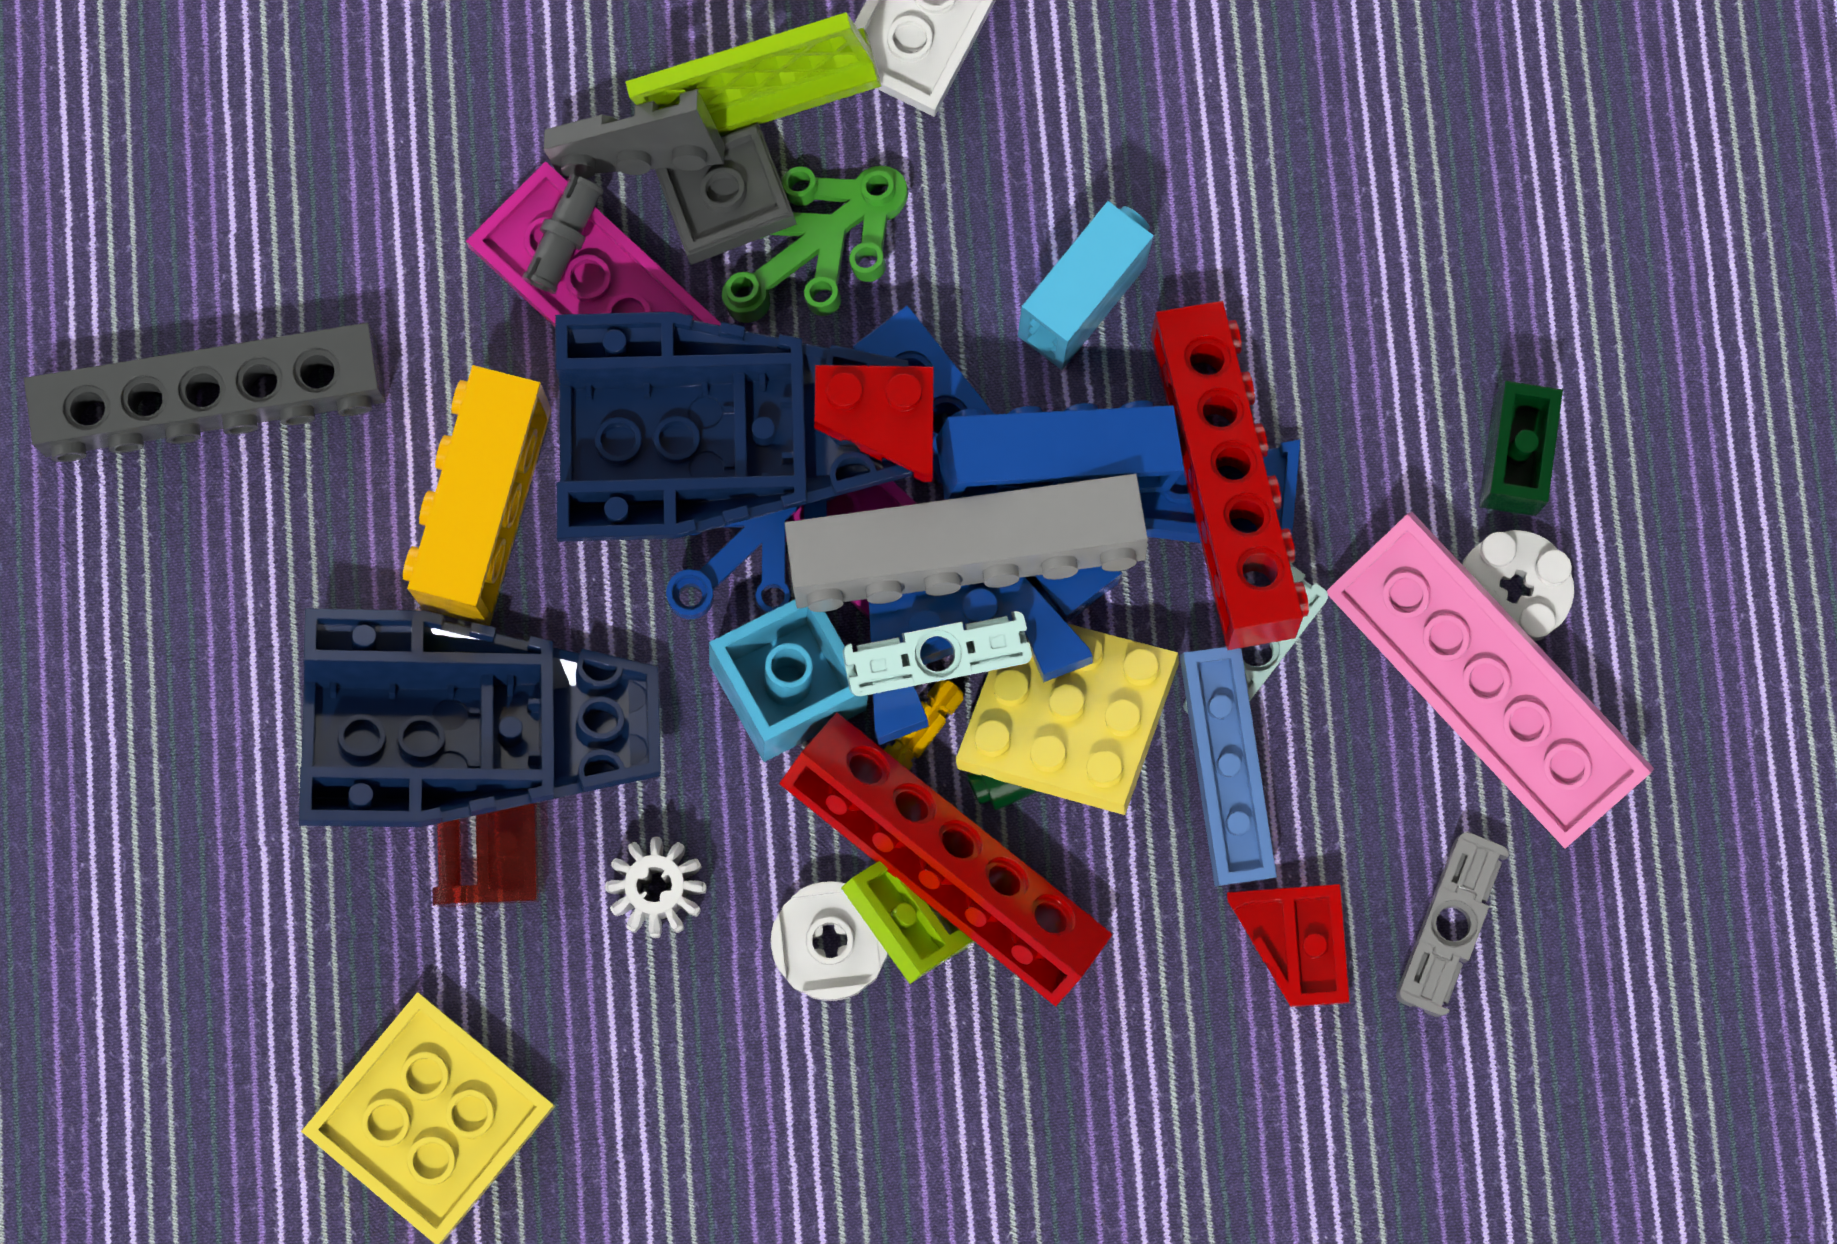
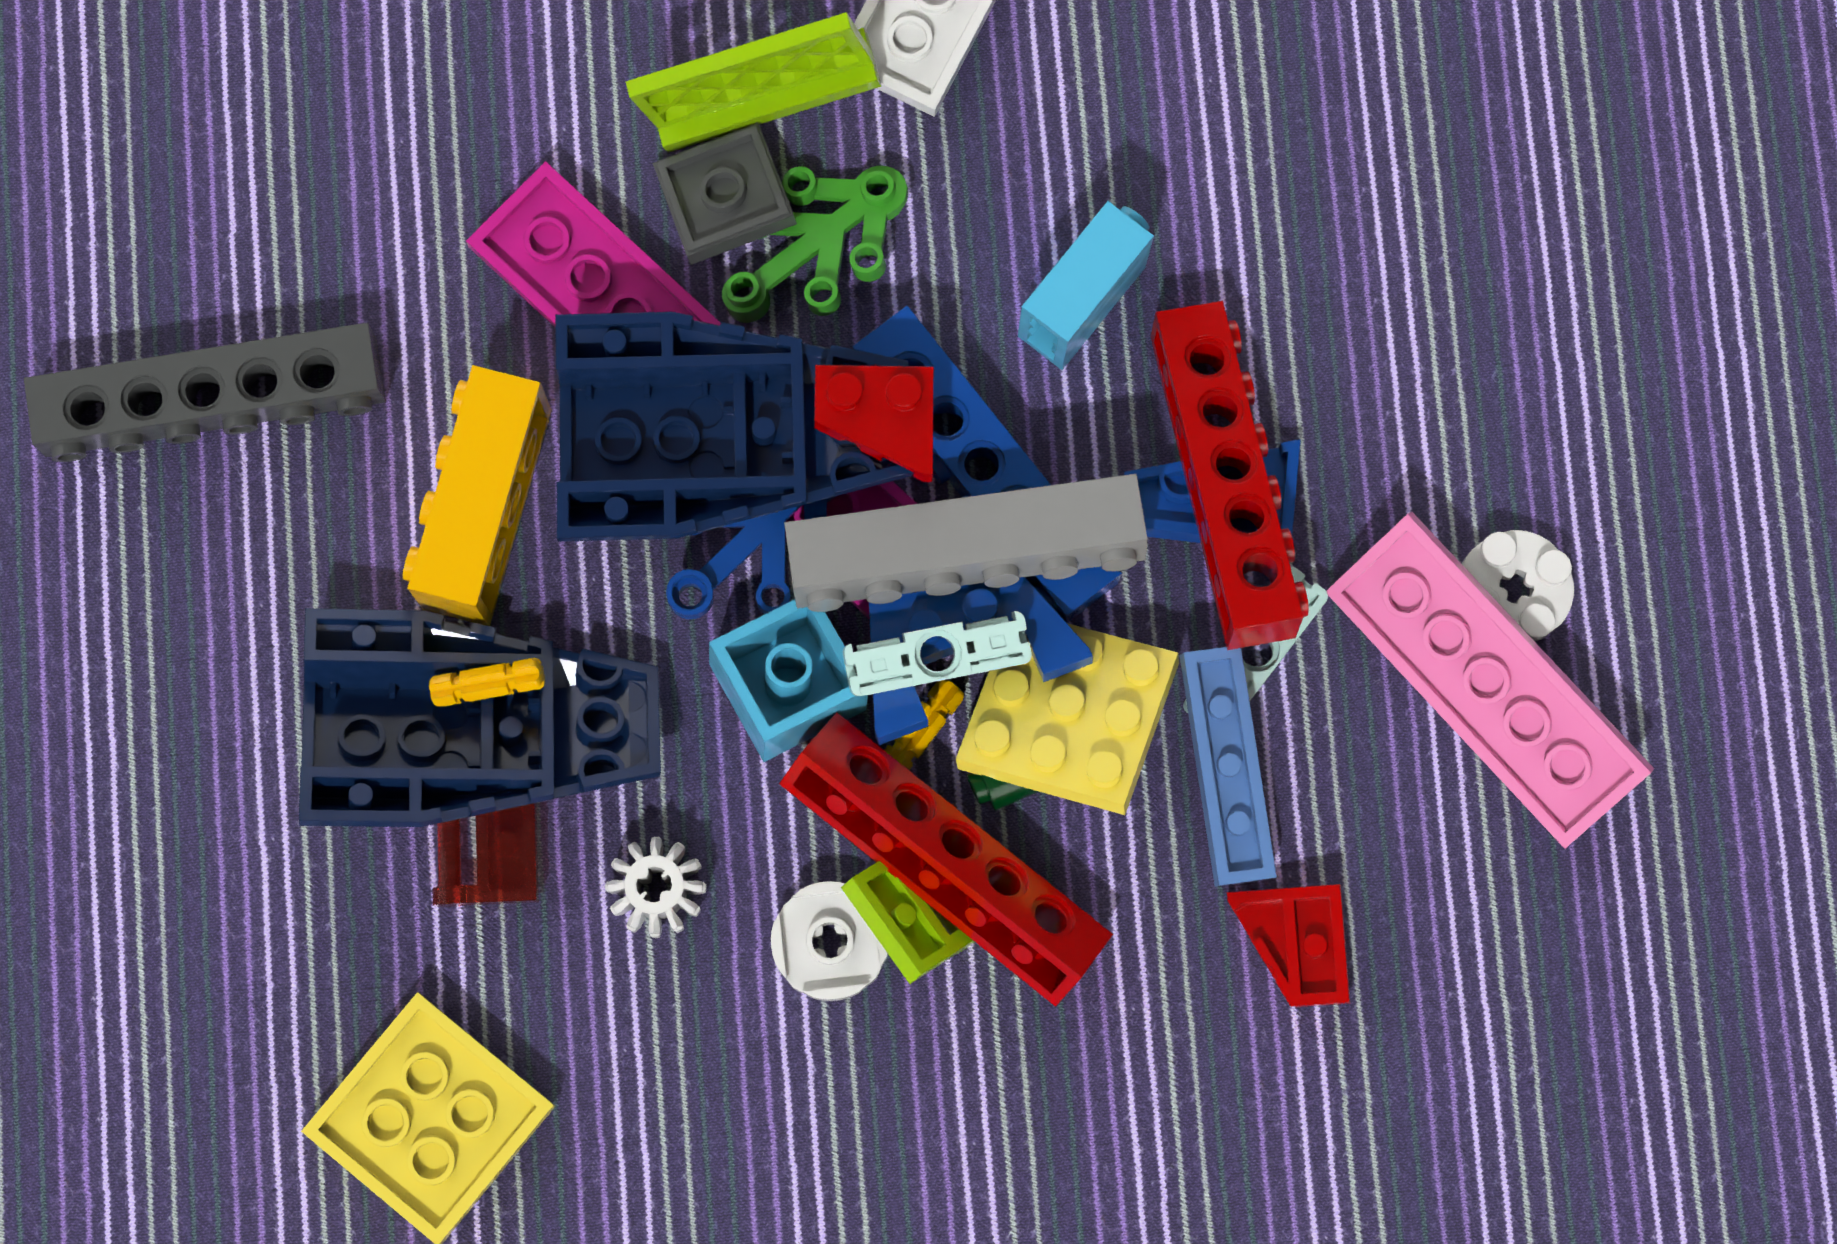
dark grey pin [522,174,604,294] -> none
dark grey wing [544,89,724,179] -> none
blue brick [936,400,1184,500] -> none
light grey piece [1396,832,1509,1017] -> none
dark green brick [1479,381,1563,516] -> none
none -> yellow axle [429,658,545,707]

